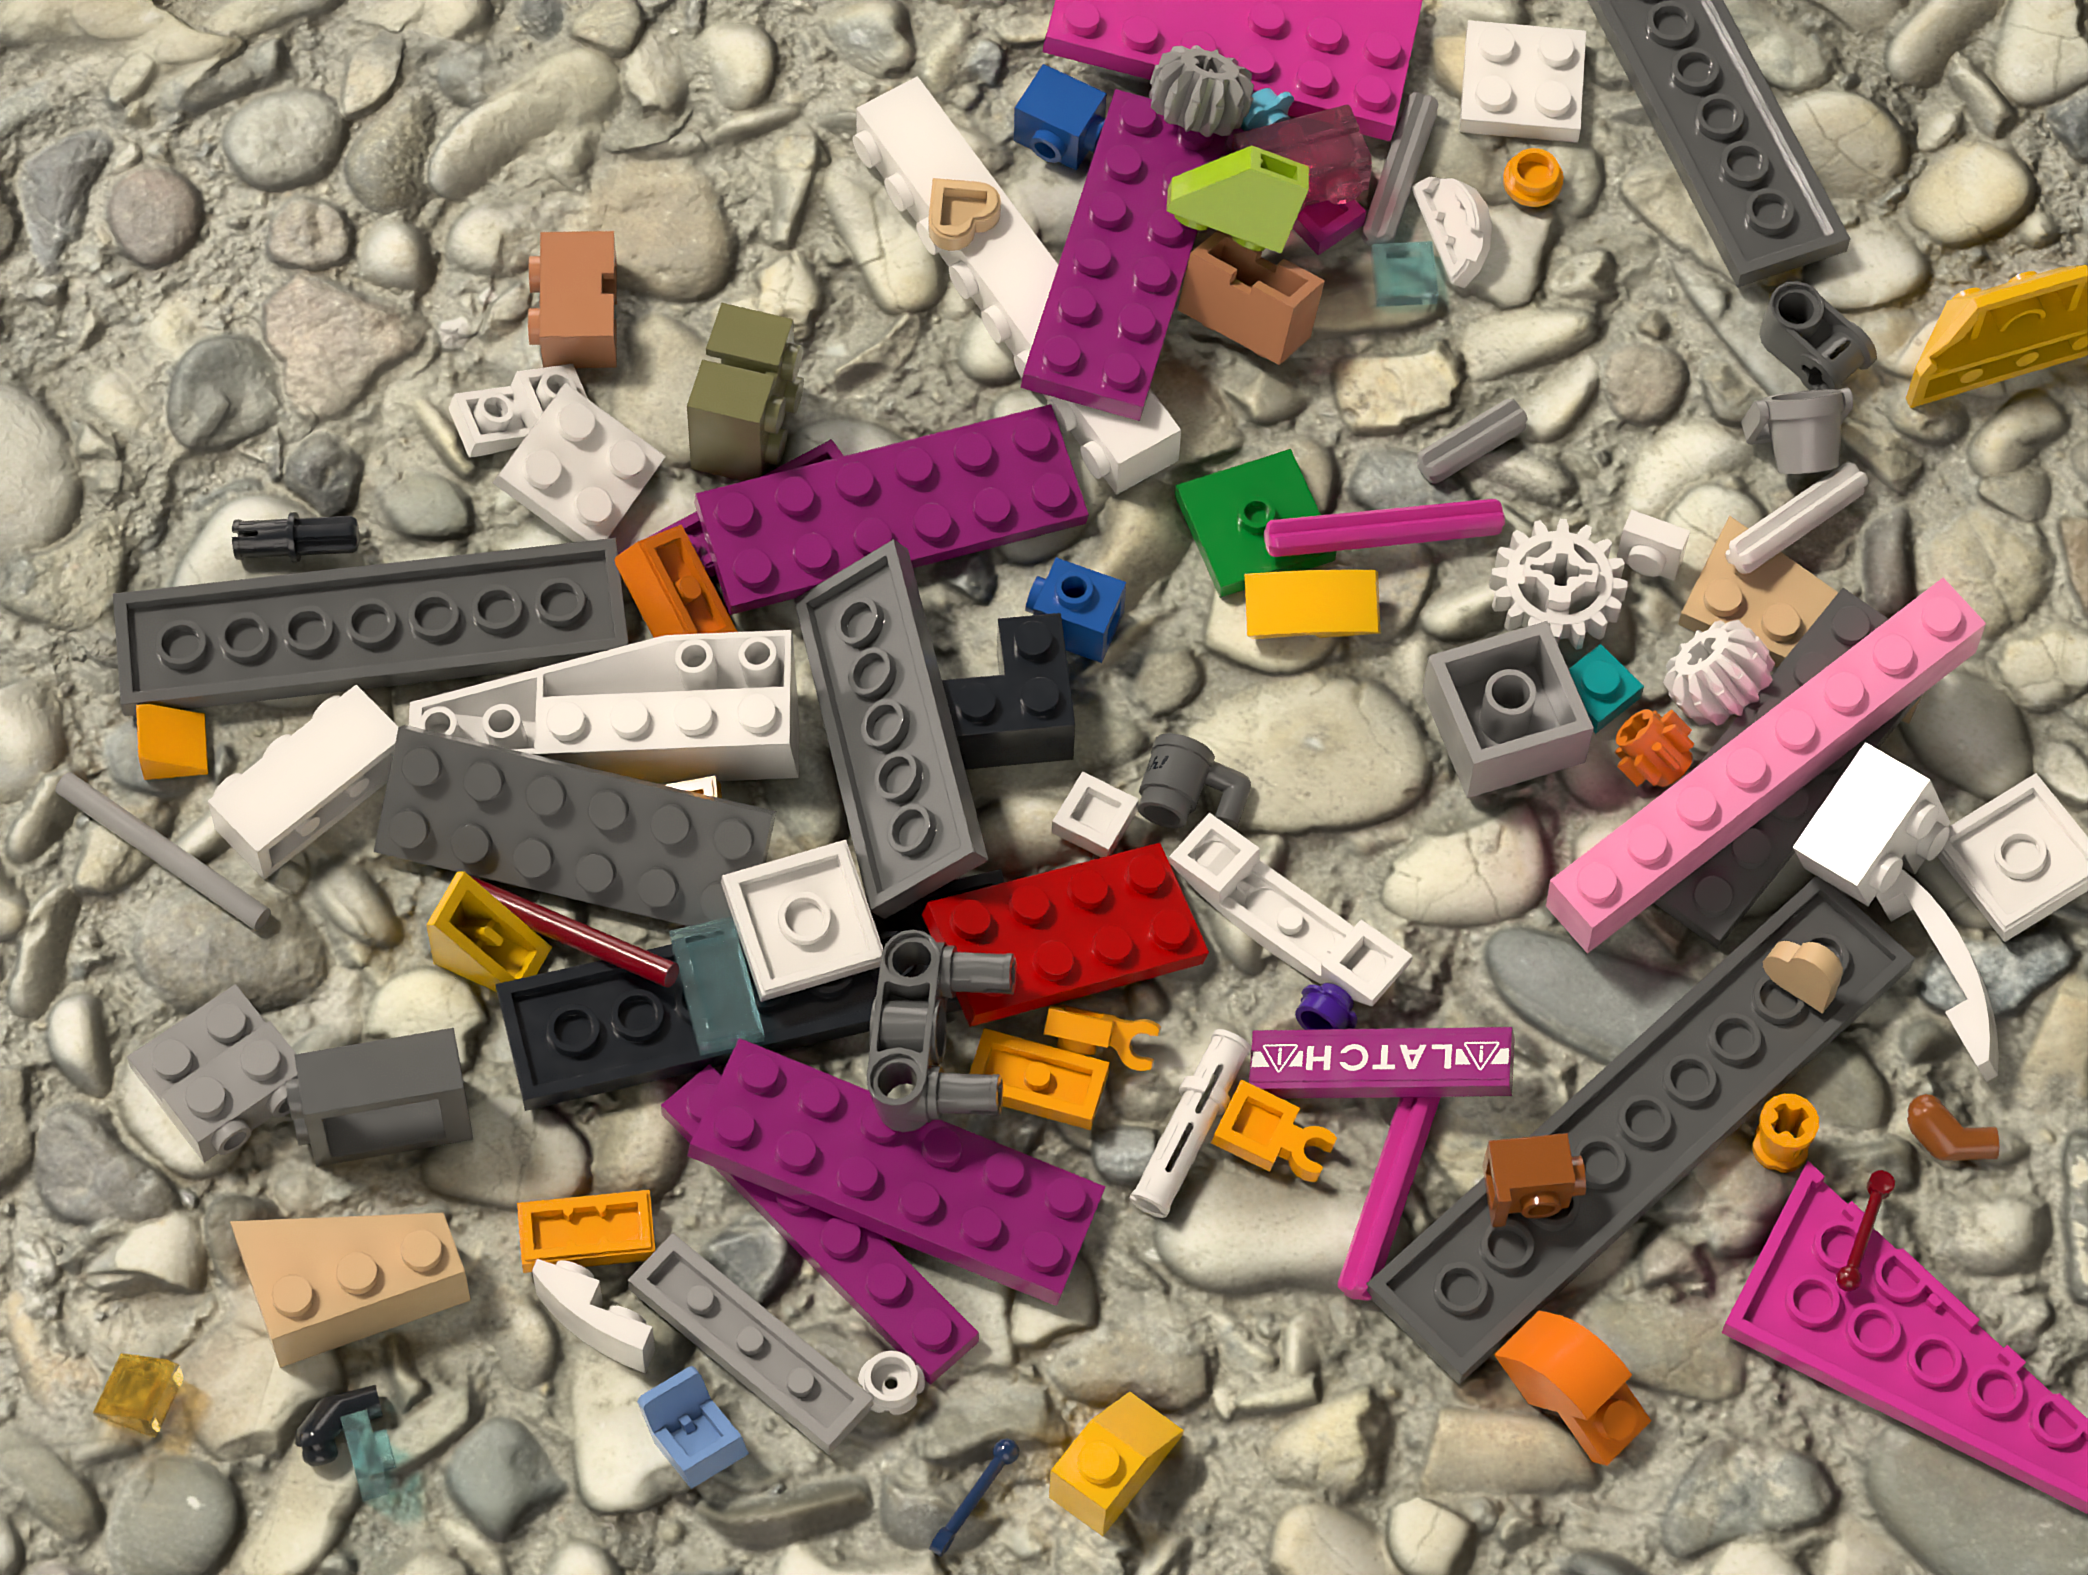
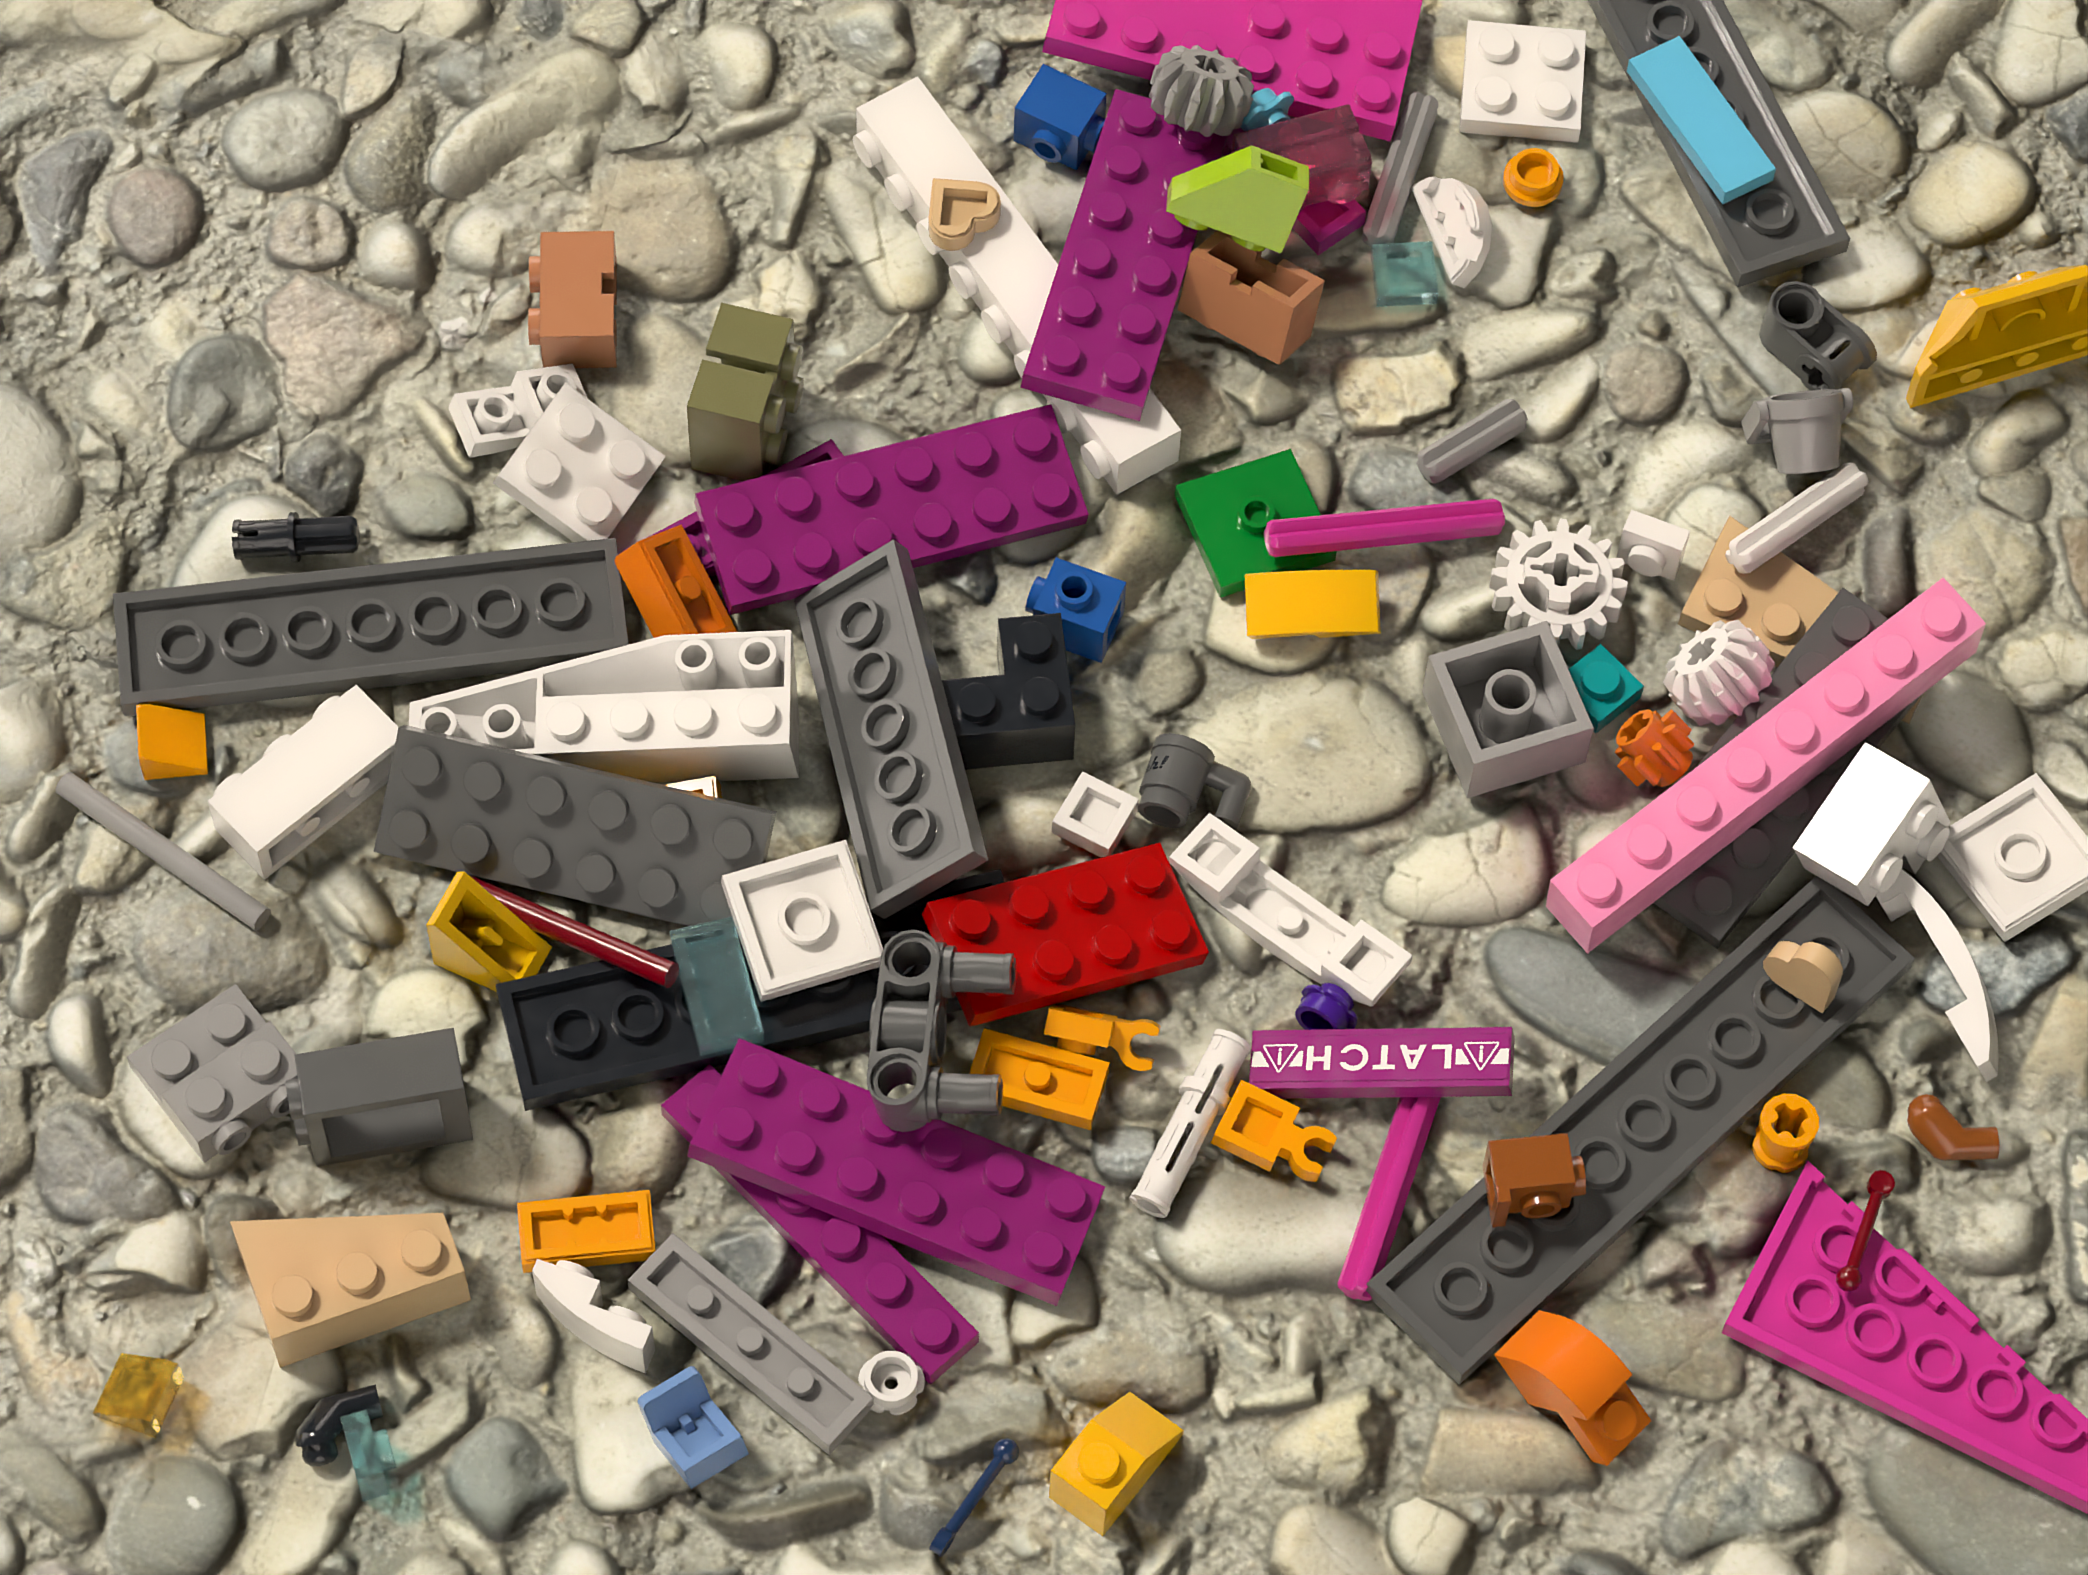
none -> medium azure tile [1627,36,1776,205]

